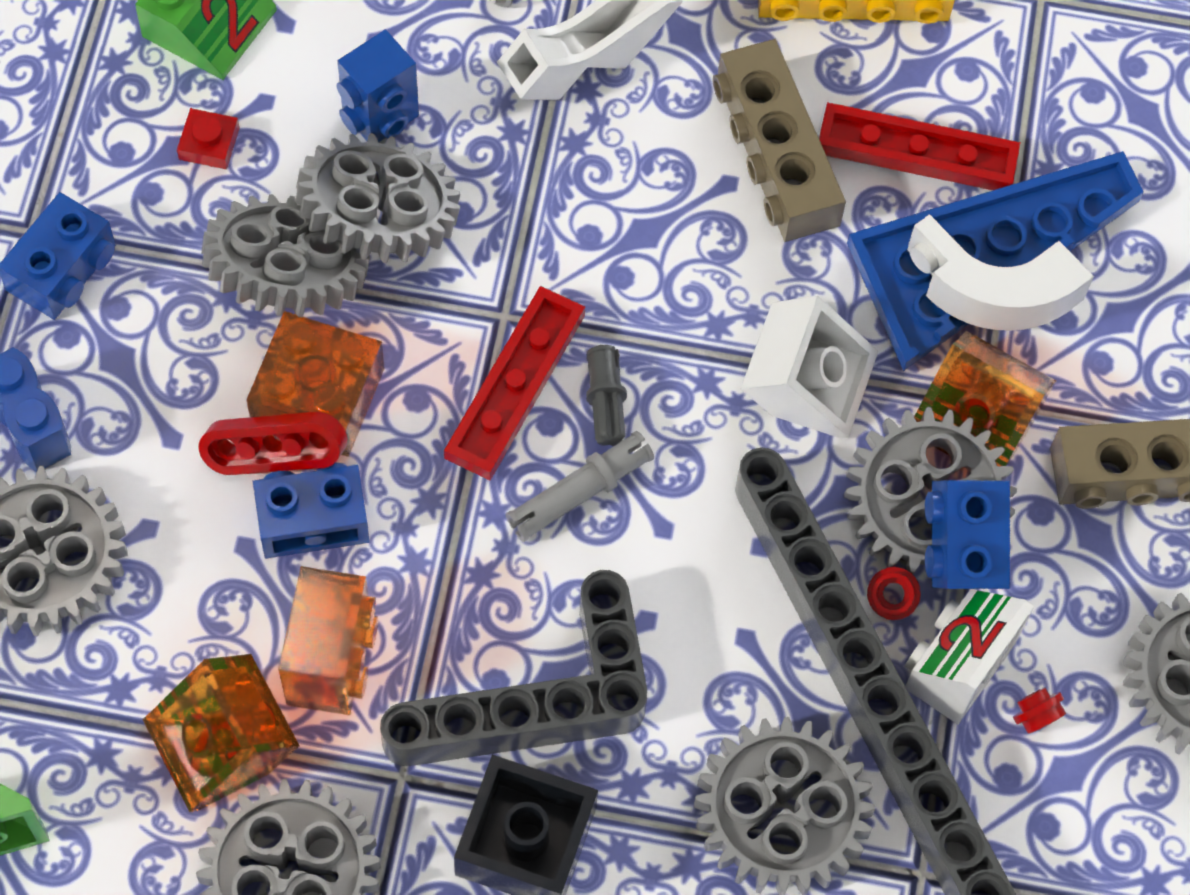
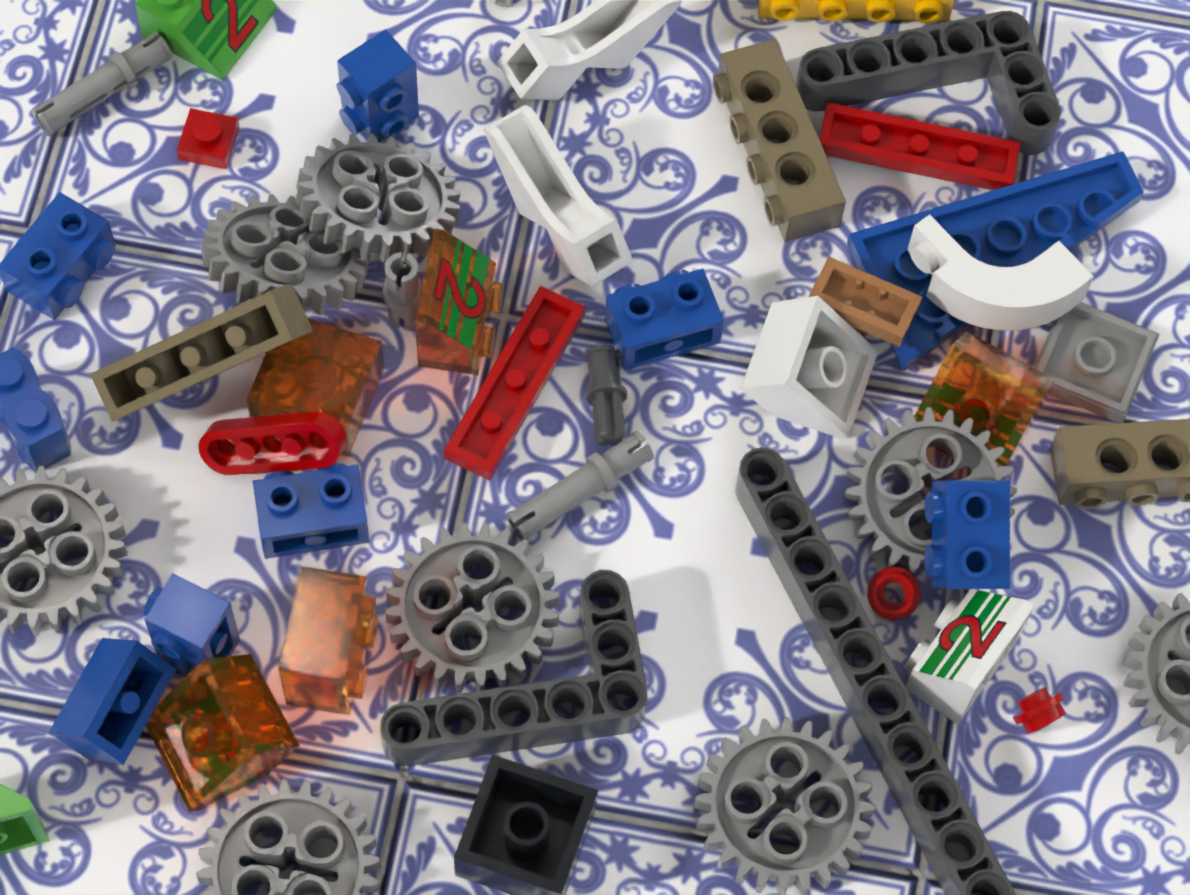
none -> light grey pin [31,31,173,137]
none -> blue brick [49,638,176,765]
none -> dark tan brick [90,283,313,422]
none -> brick [143,573,240,685]
none -> light grey pin [383,252,424,329]
none -> light grey gear [385,523,559,694]
none -> clear orange slope [415,228,504,376]
none -> white arch [483,105,633,287]
none -> blue brick [605,268,724,371]
none -> dark grey beam [796,11,1061,155]
none -> medium nougat tile [808,257,923,347]
none -> light grey tile [1027,302,1160,423]

